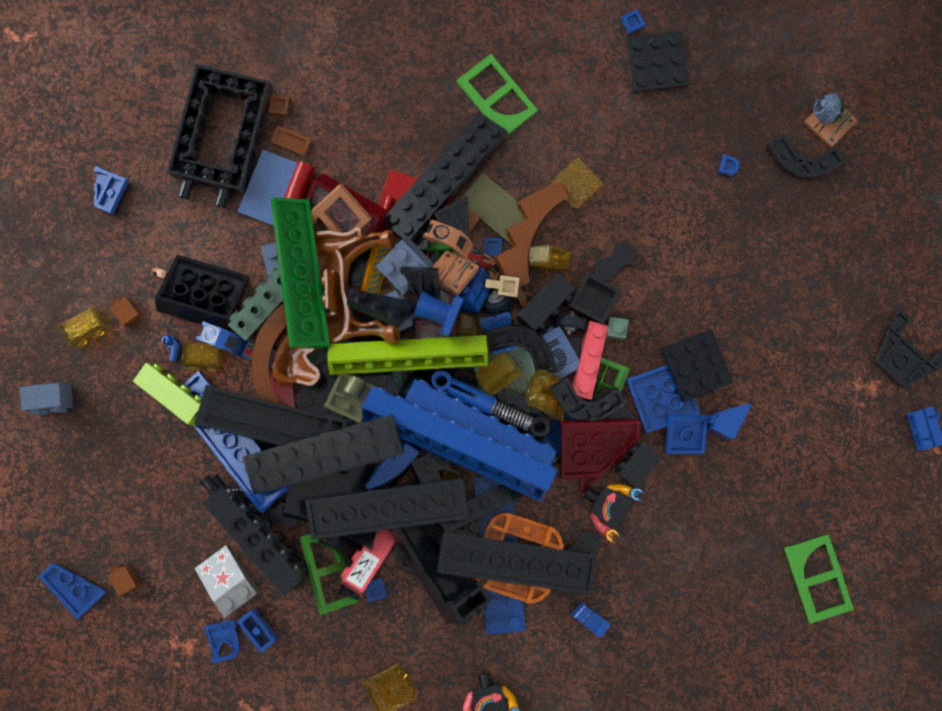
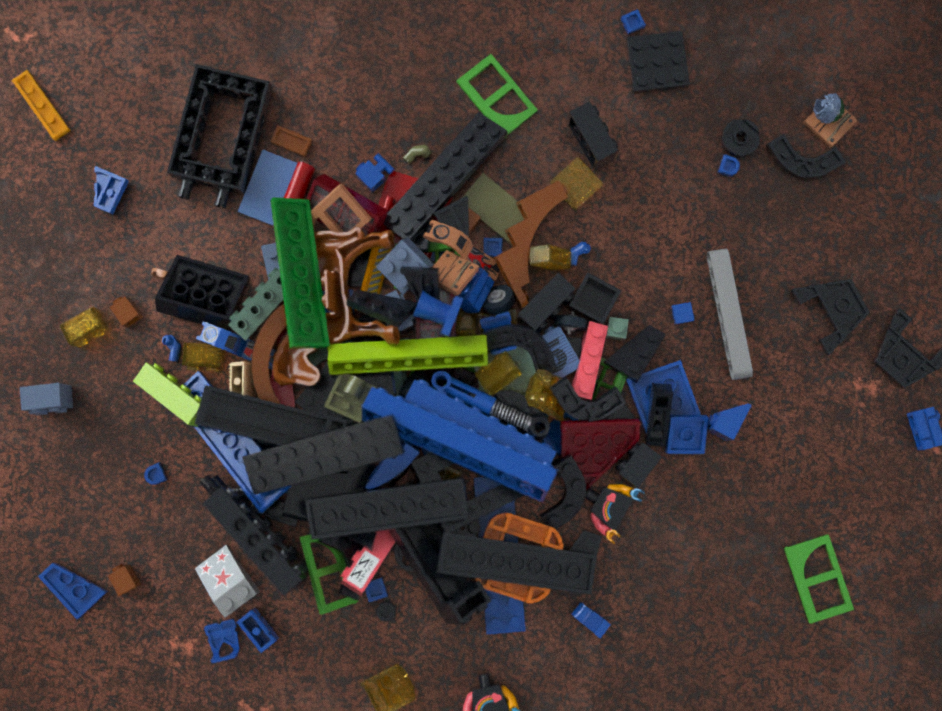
dark orange tile [268,94,290,117] -> none
tan plate [485,275,520,297] -> none
black tile [594,244,635,282] -> none
black plate [661,329,734,403] -> none
none -> light orange tile [12,70,71,141]
none -> blue tile [144,462,168,485]
none -> tan brick [229,361,257,398]
none -> blue brick [355,153,395,193]
none -> black tile [376,601,396,621]
none -> olive arm [403,145,431,164]
none -> black plate [540,454,586,529]
none -> black brick [567,101,618,171]
none -> blue arm [567,242,591,266]
none -> black wing [604,325,666,383]
none -> black slope [646,383,673,447]
none -> blue tile [671,302,695,325]
none -> light grey beam [707,248,753,380]
none -> black plate [721,119,760,158]
none -> black wing [790,279,870,355]

